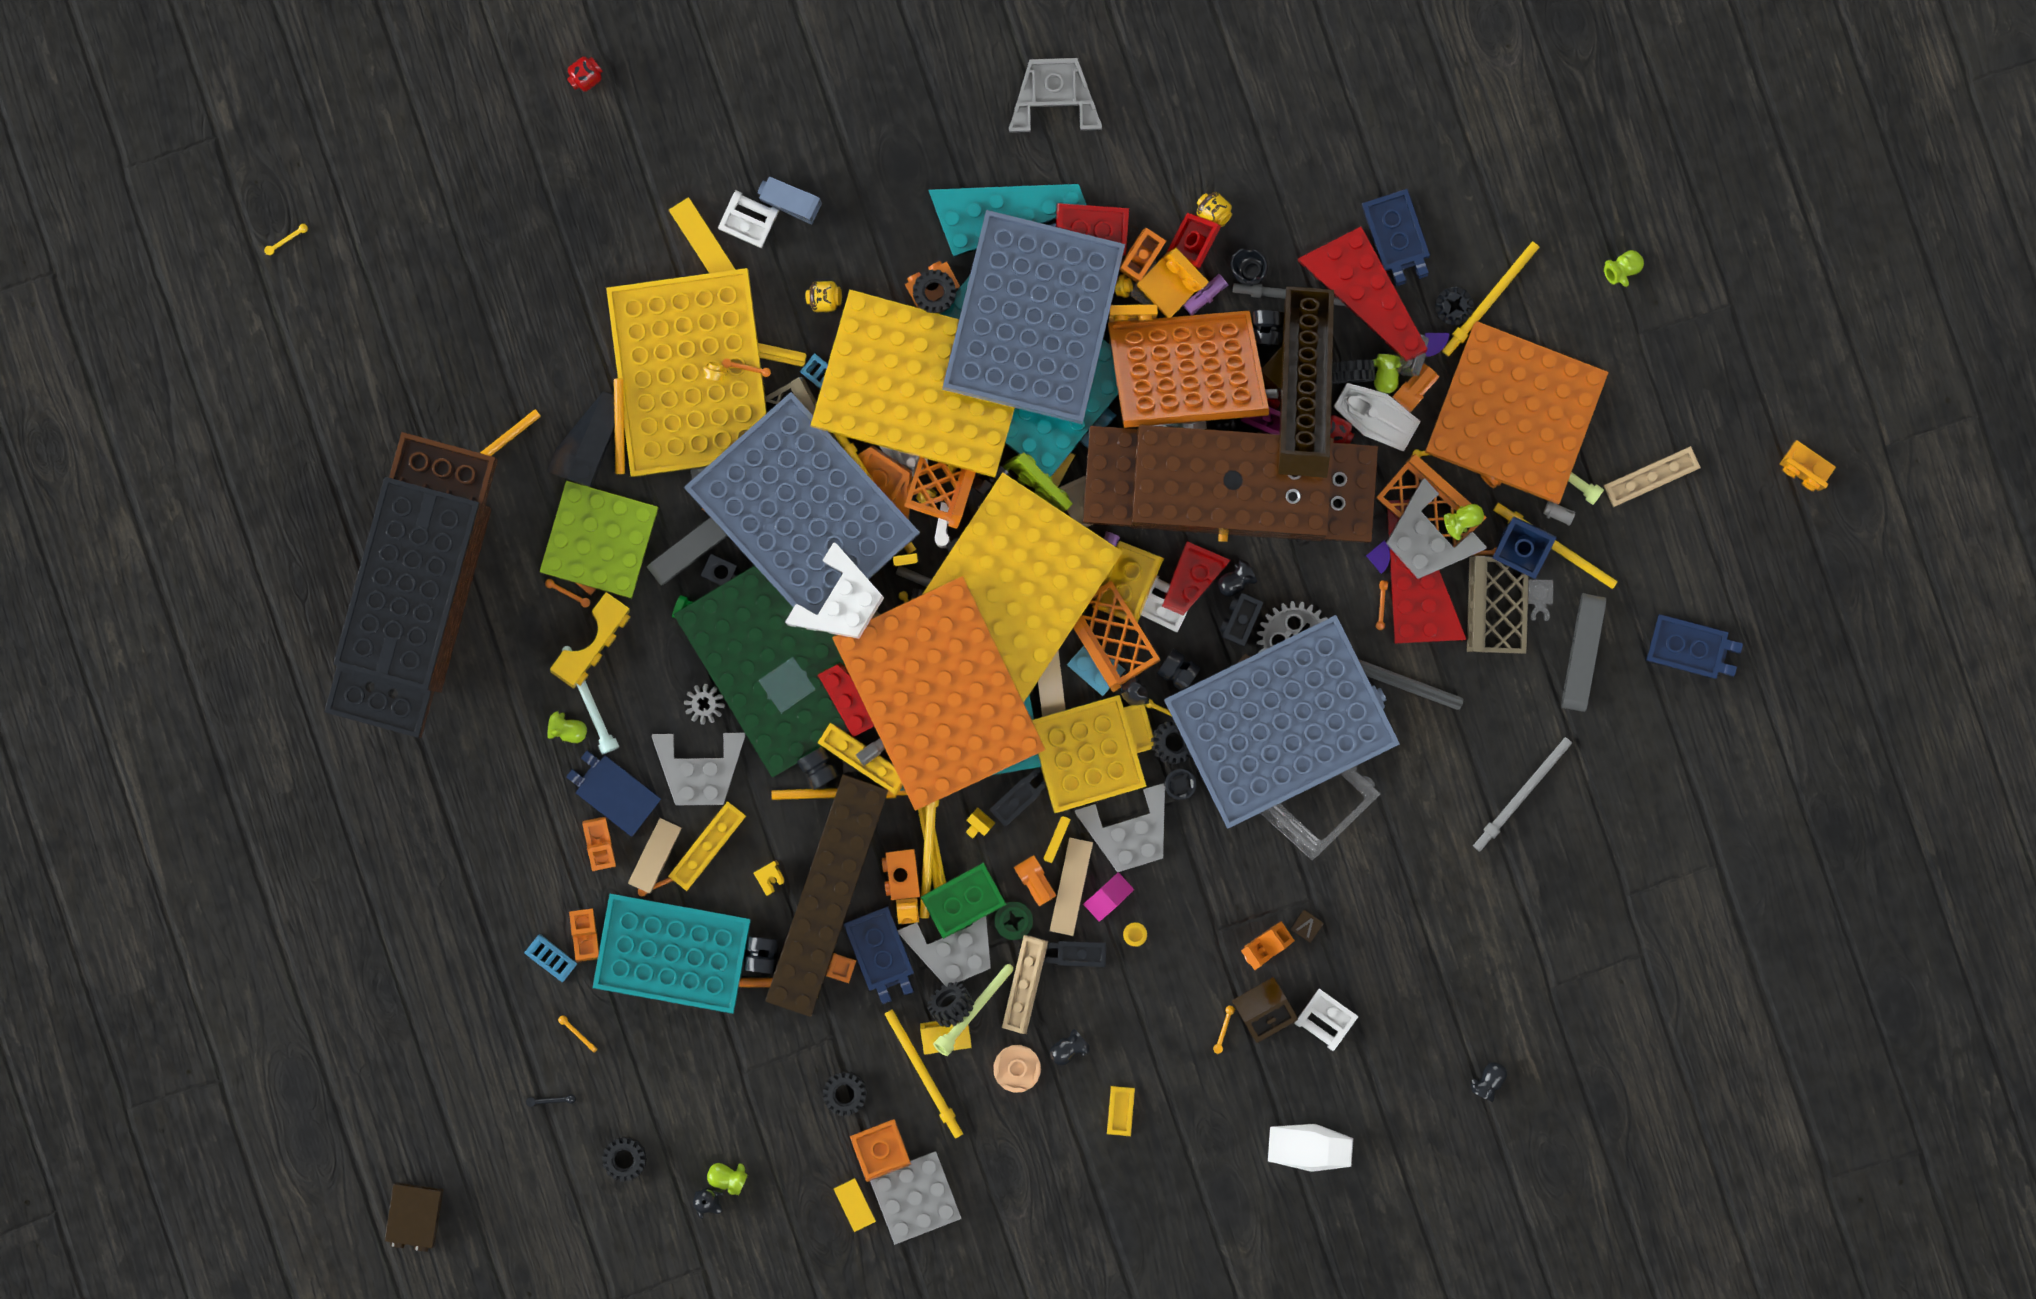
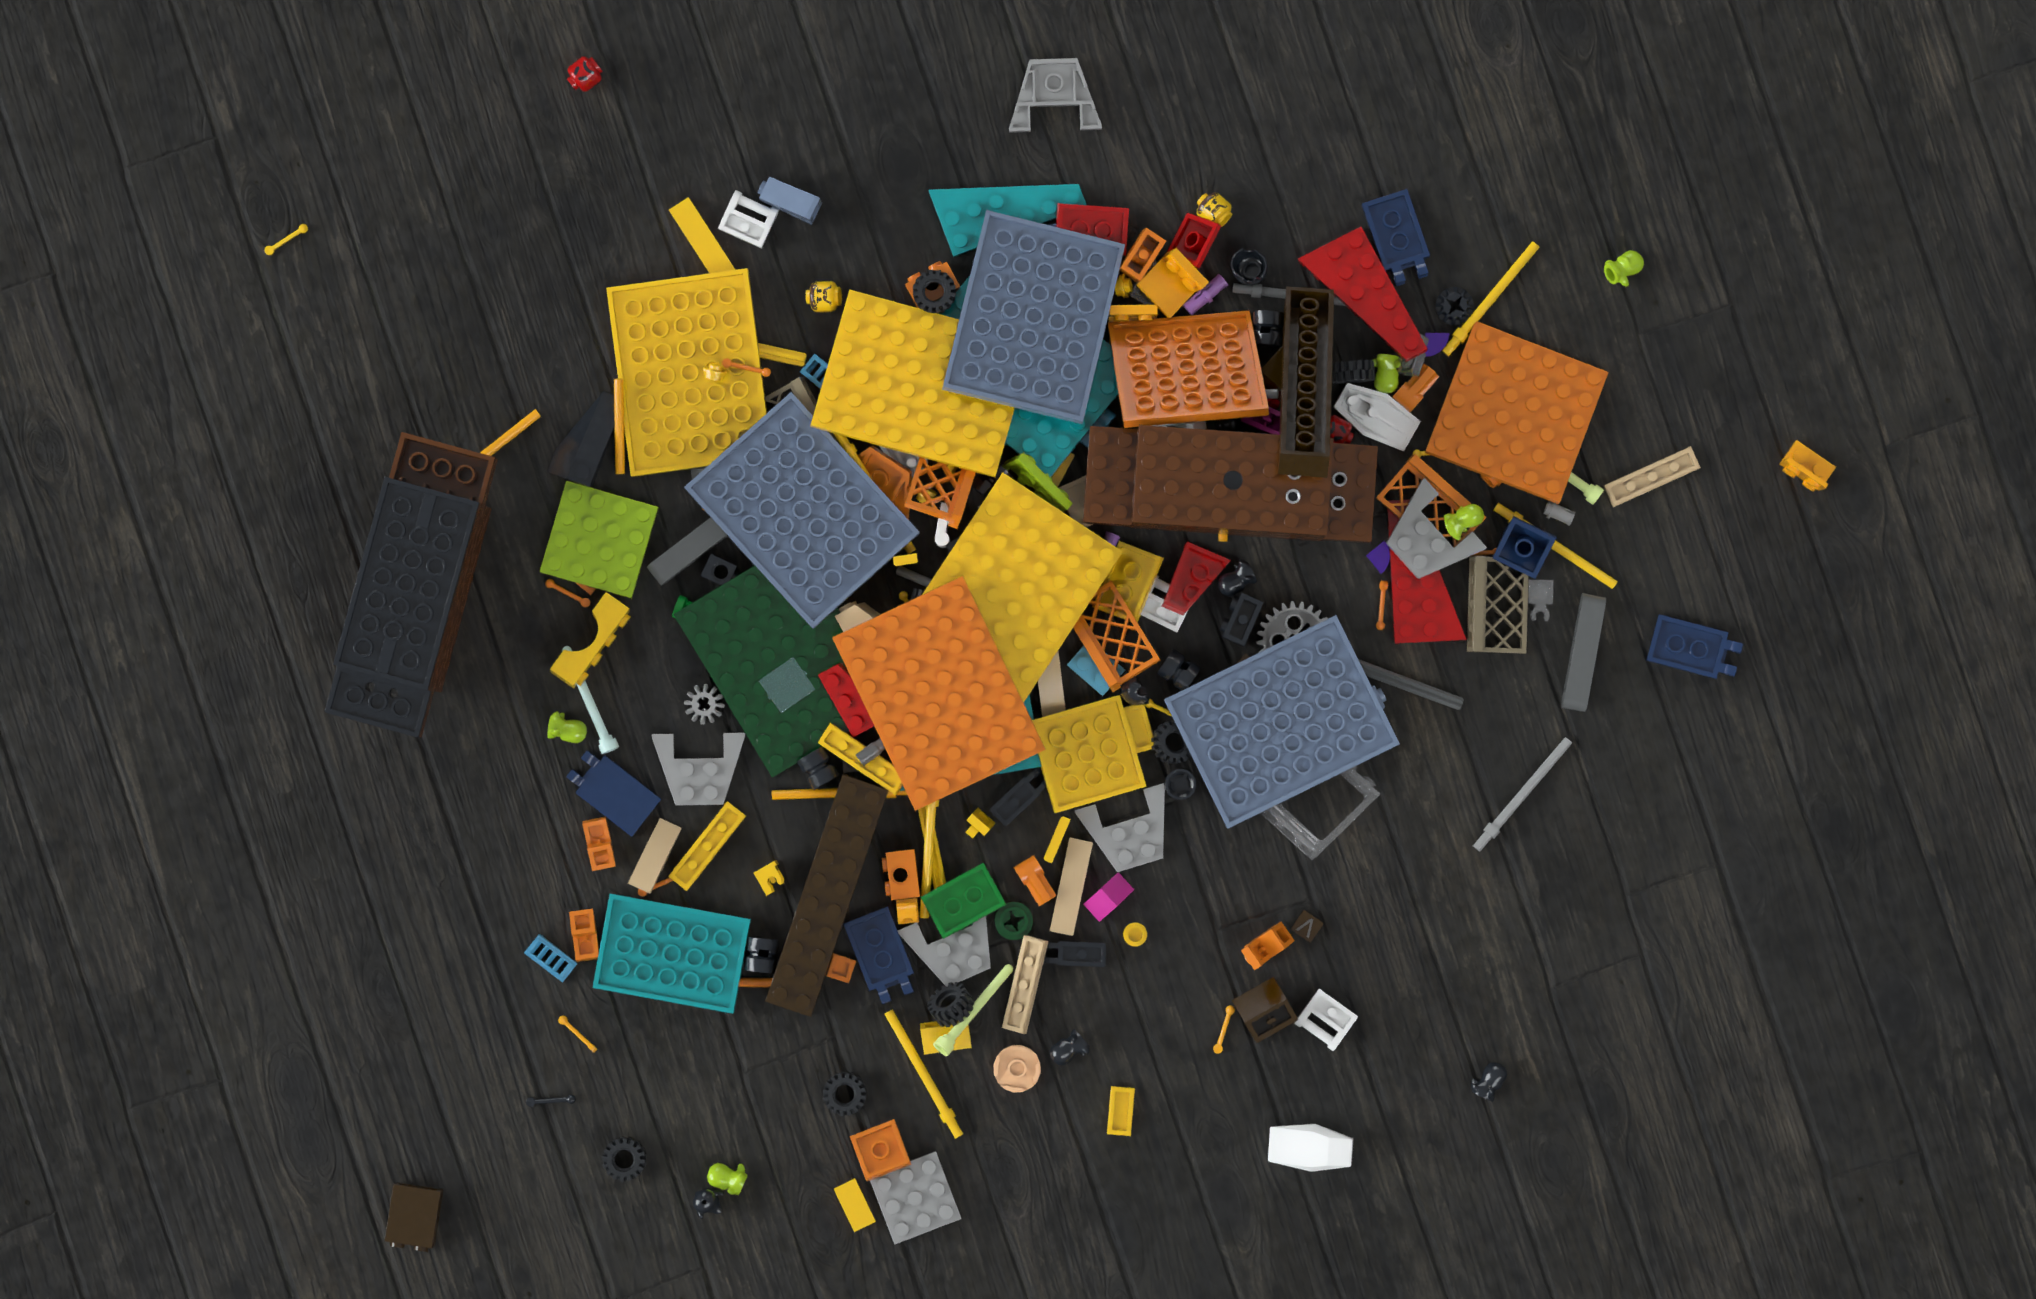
white wing [786,543,884,639] -> none

